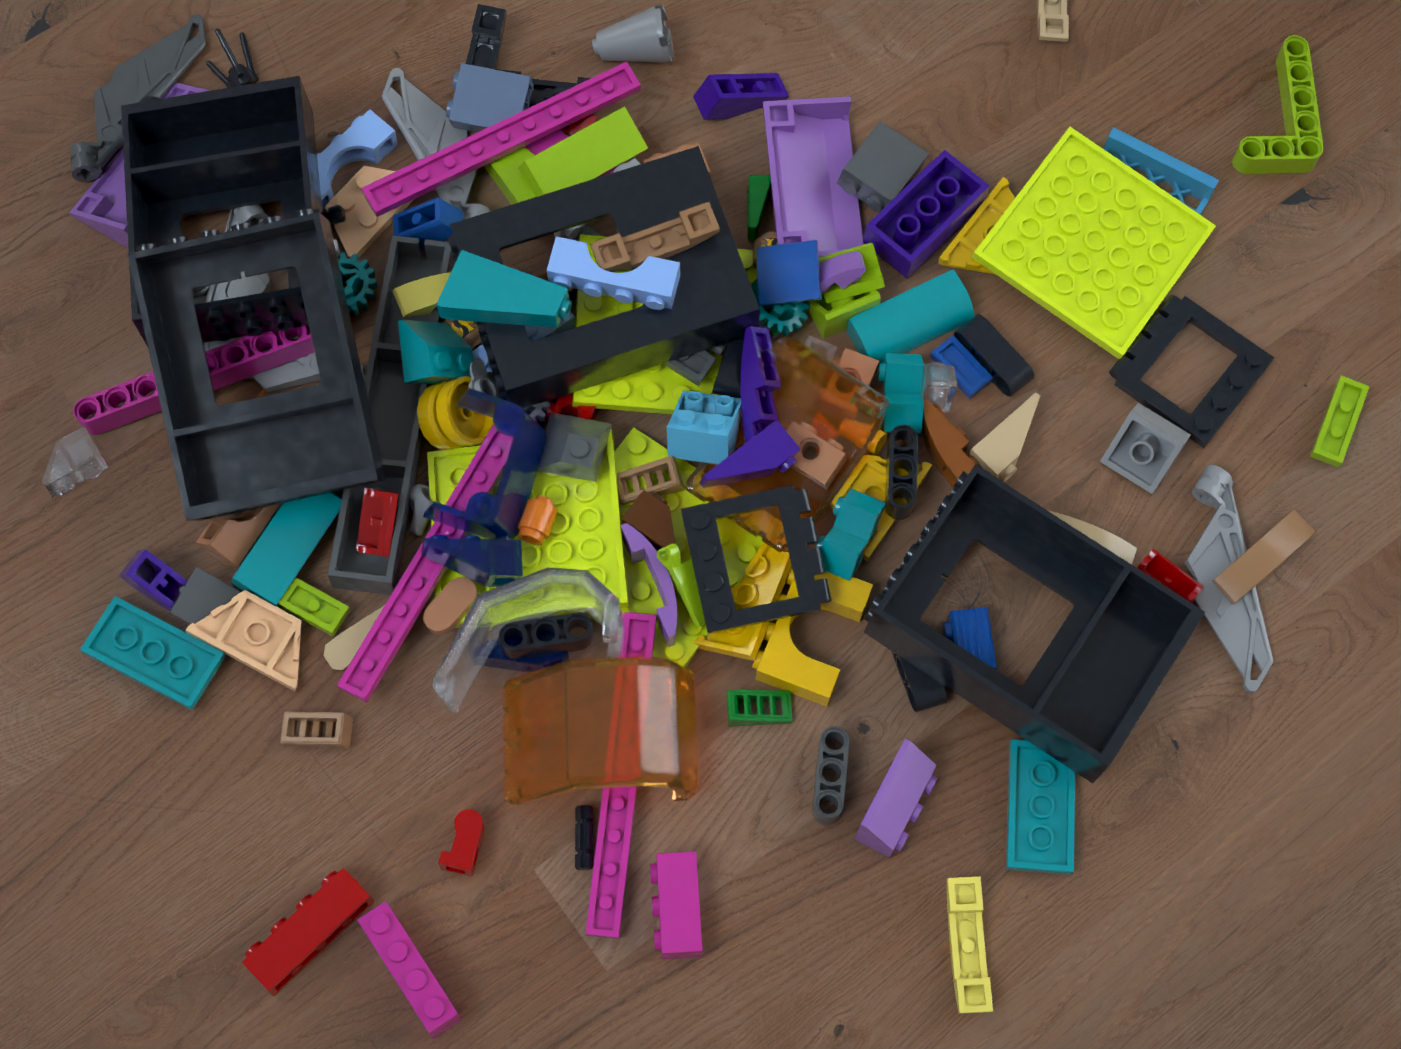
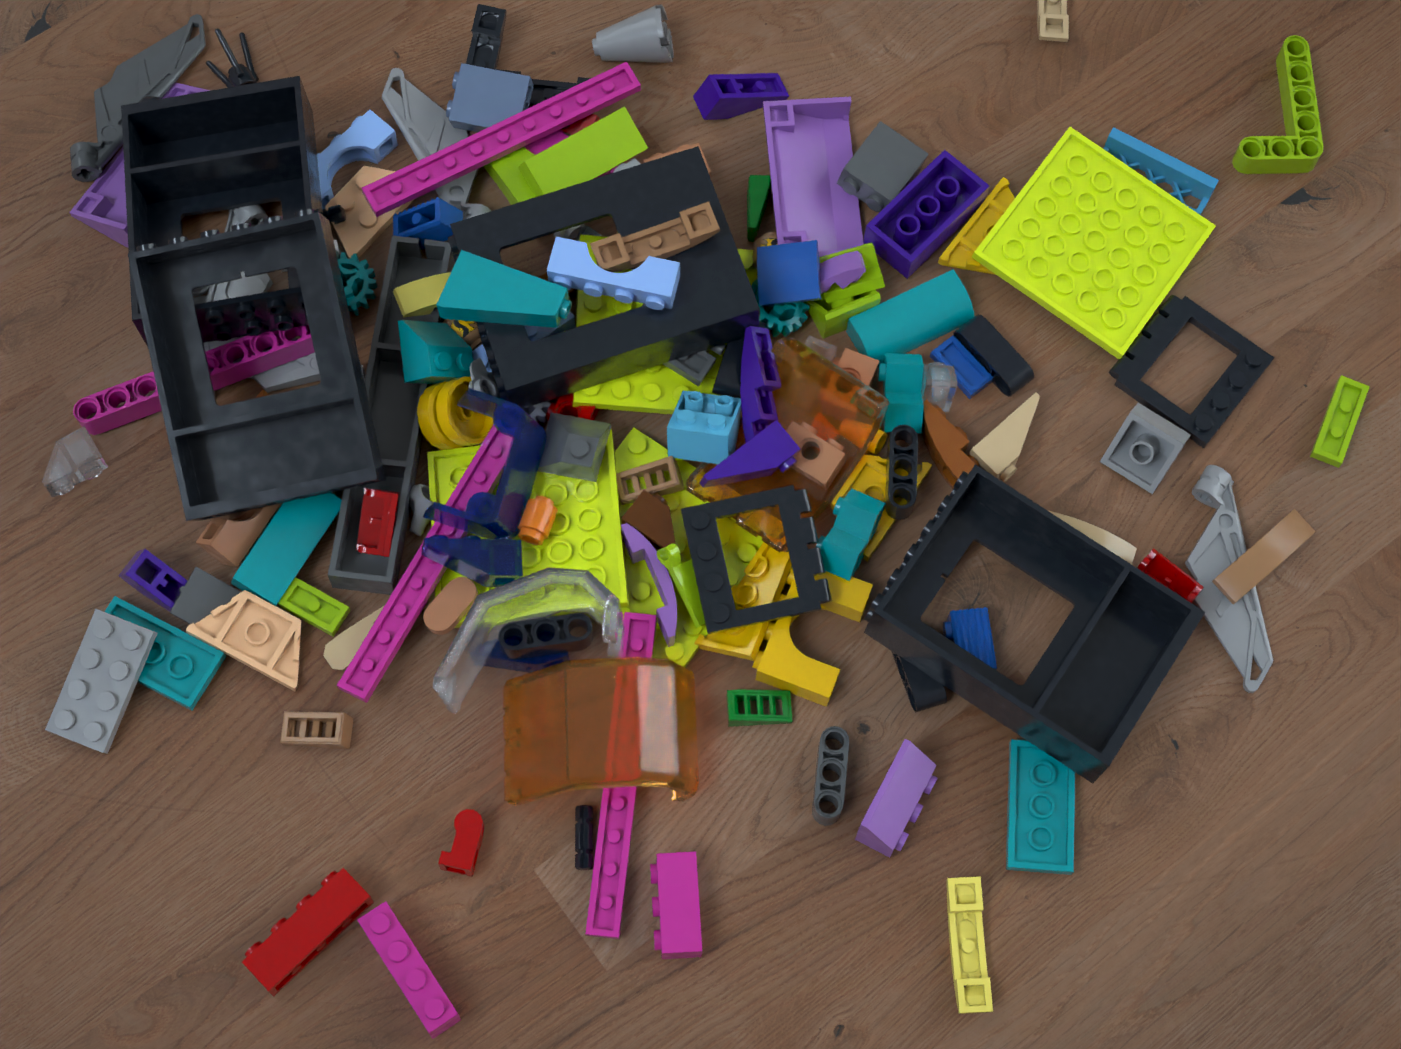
none -> light grey plate [45,609,158,754]

